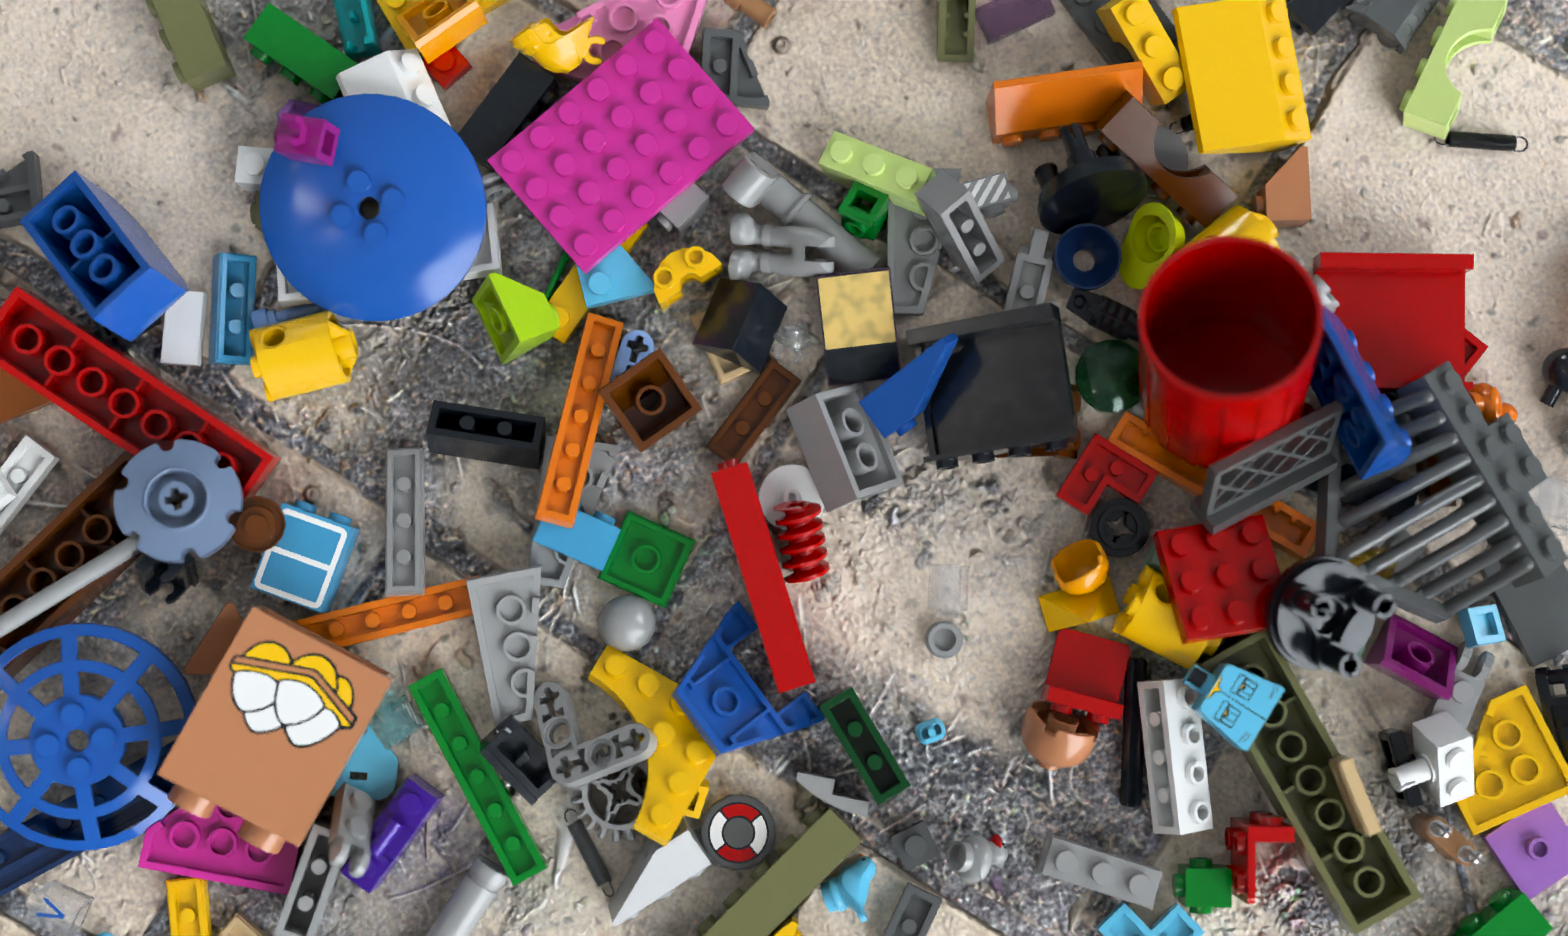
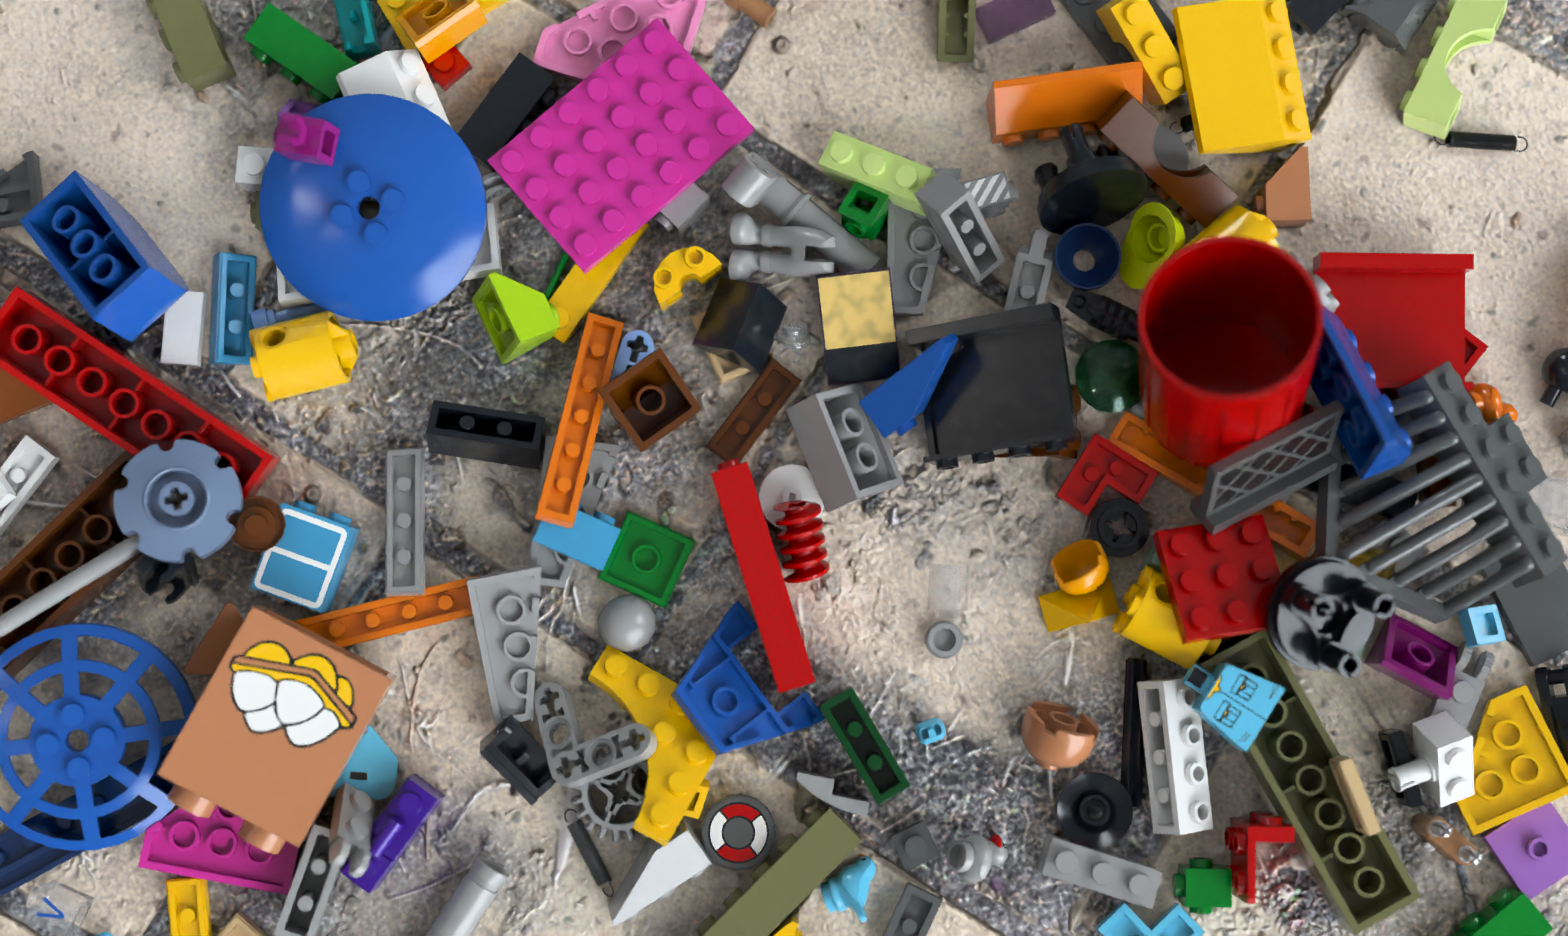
clear light blue brick [369,695,426,750] -> none
green plate [408,668,549,887] -> none
yellow helmet [509,15,605,74] -> none
medium azure wing [576,245,655,309] -> none
dark grey wing [700,28,770,110] -> none
red bracket [1040,628,1131,725] -> none
none -> black dish [1057,772,1133,849]

